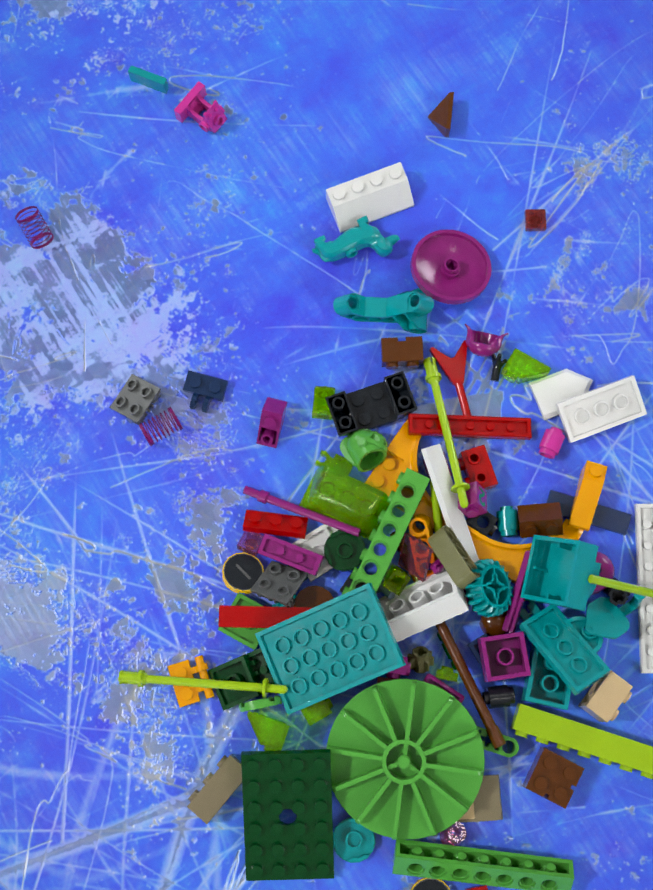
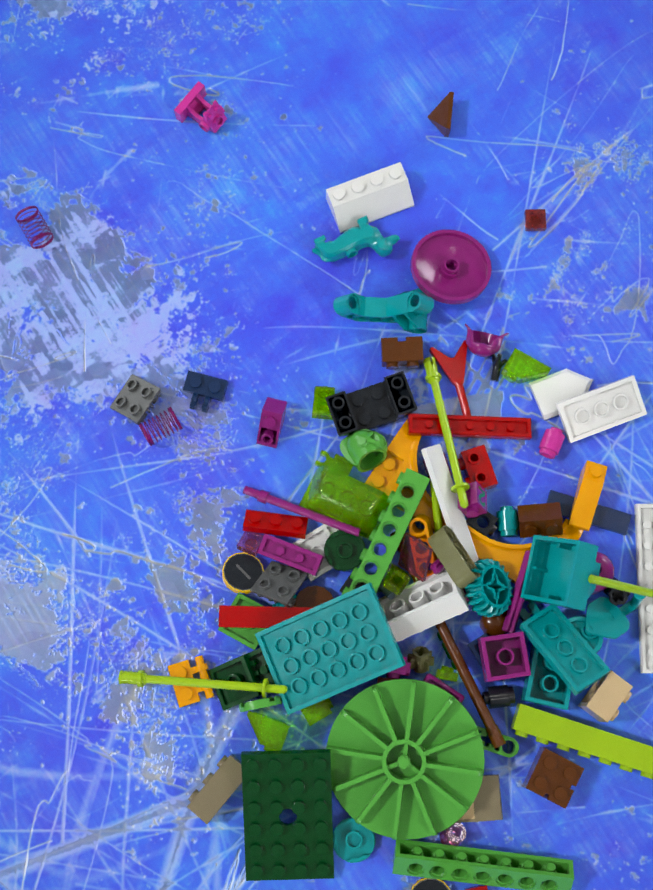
teal tile [128,66,169,94] -> none

